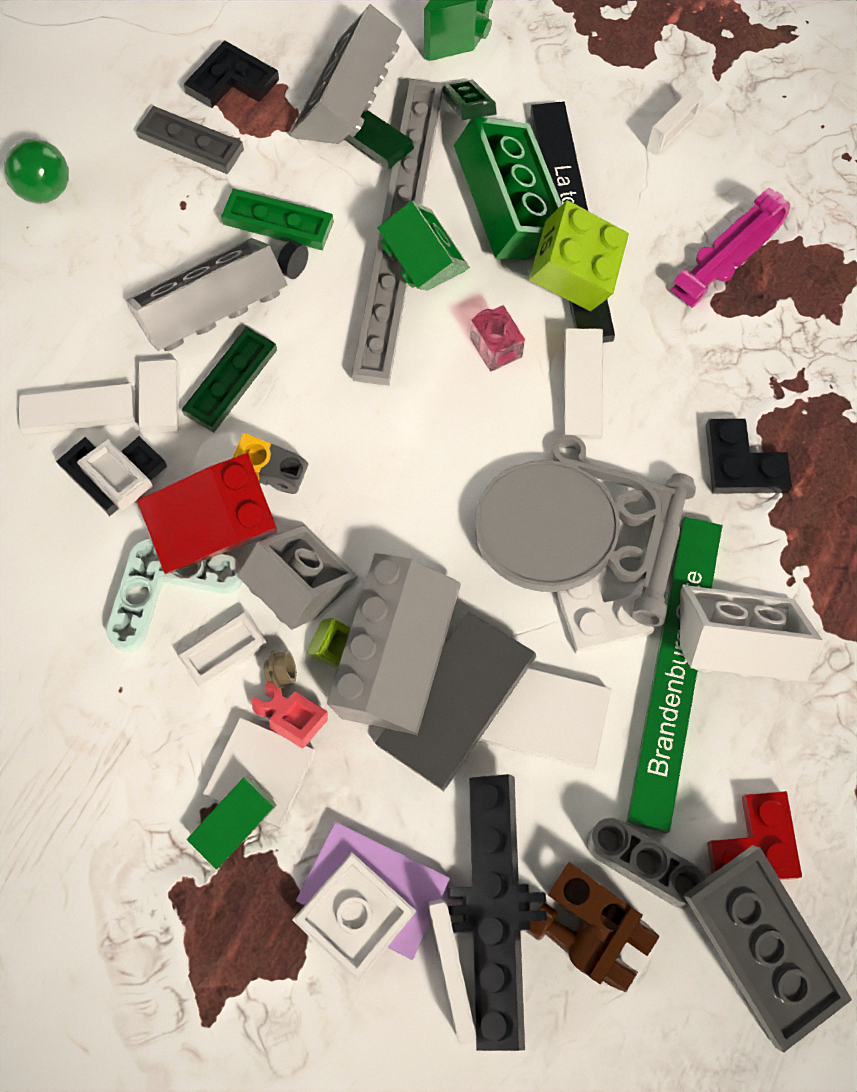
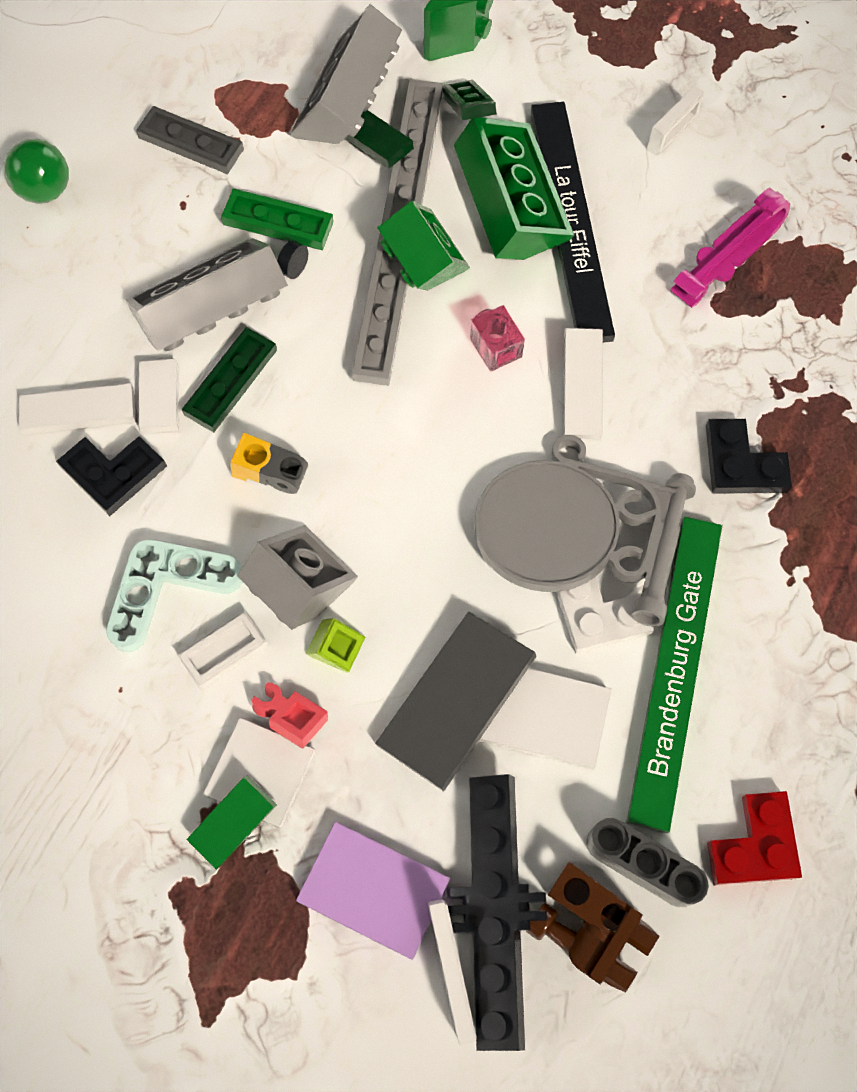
white tile [77,439,154,511] -> none
red slope [137,453,277,575] -> none
black plate [183,40,279,108] -> none
dark tan plate [263,649,297,689] -> none
white tile [293,852,417,982] -> none
light grey slope [327,553,461,735] -> none
lime brick [529,200,629,311] -> none
white slope [680,585,823,682] -> none
dark grey plate [683,845,852,1053] -> none

